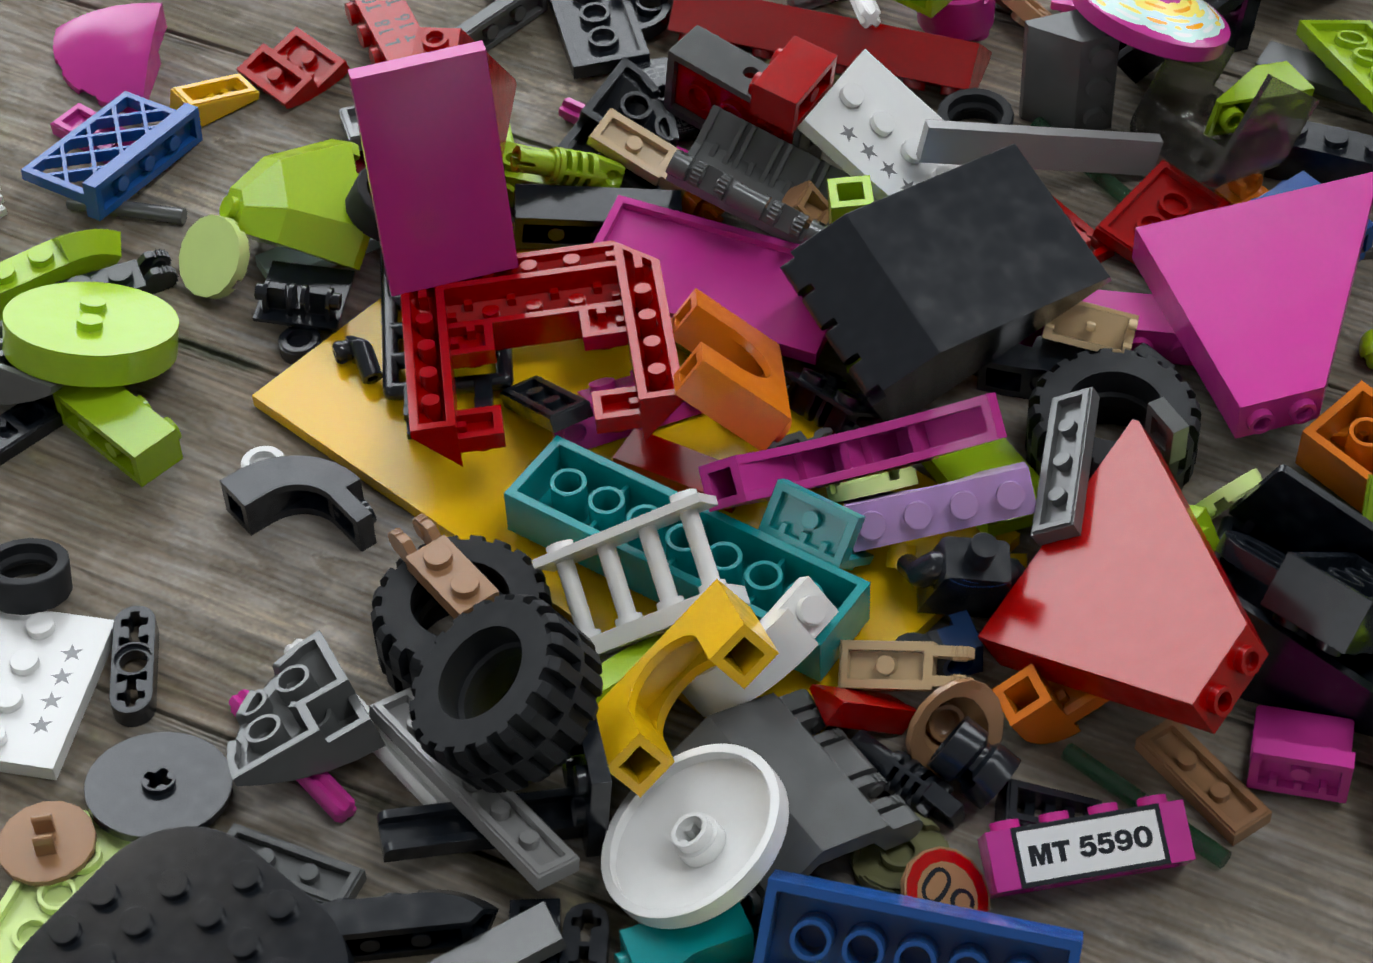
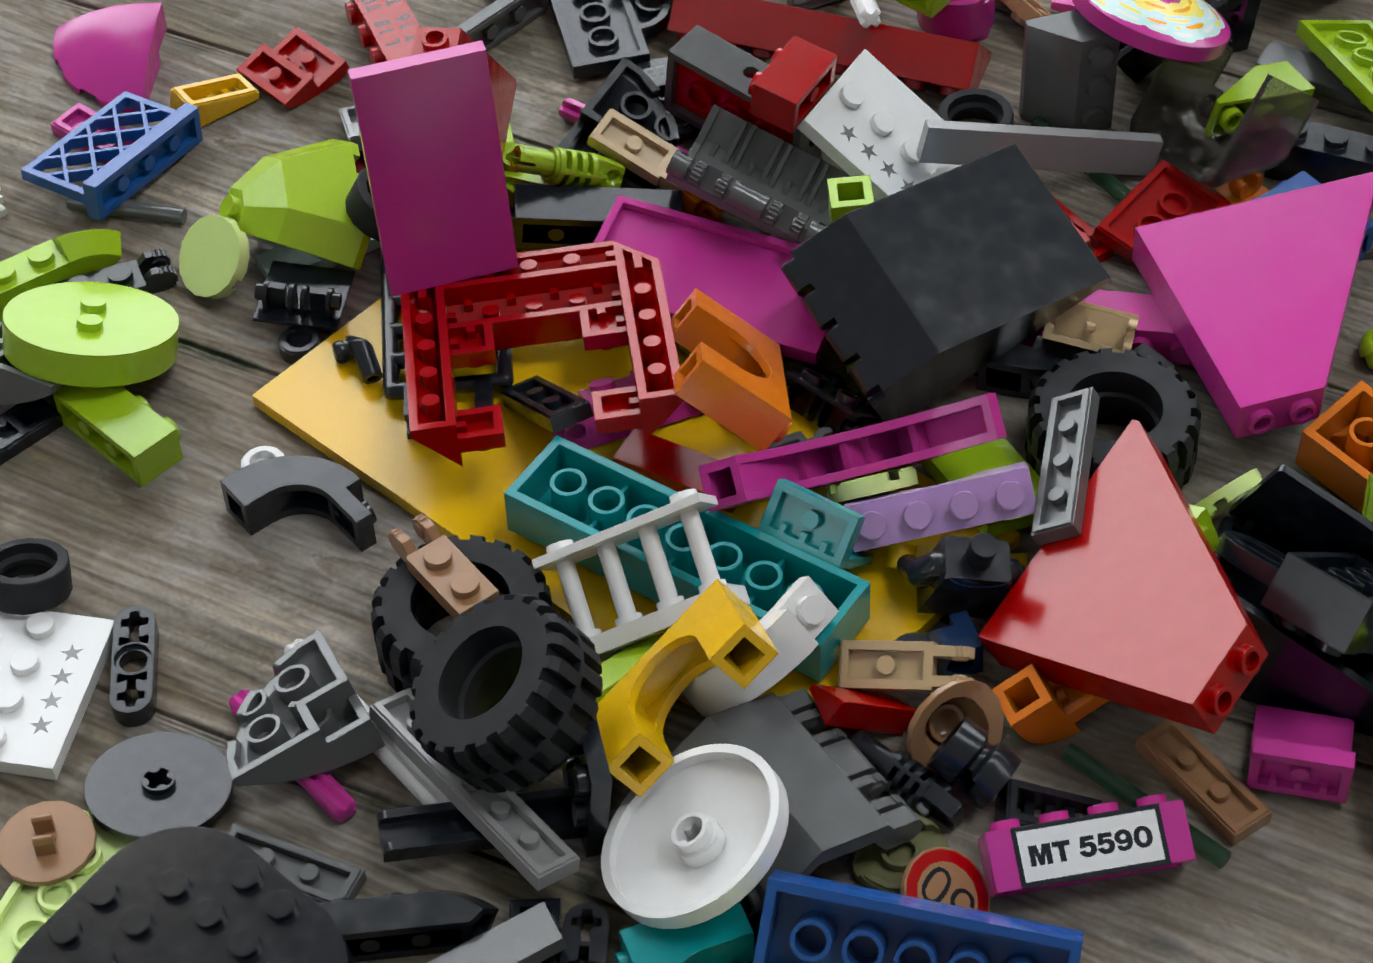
medium nougat slope [781,180,829,229] -> none
dark grey tile [1145,397,1189,464] -> none

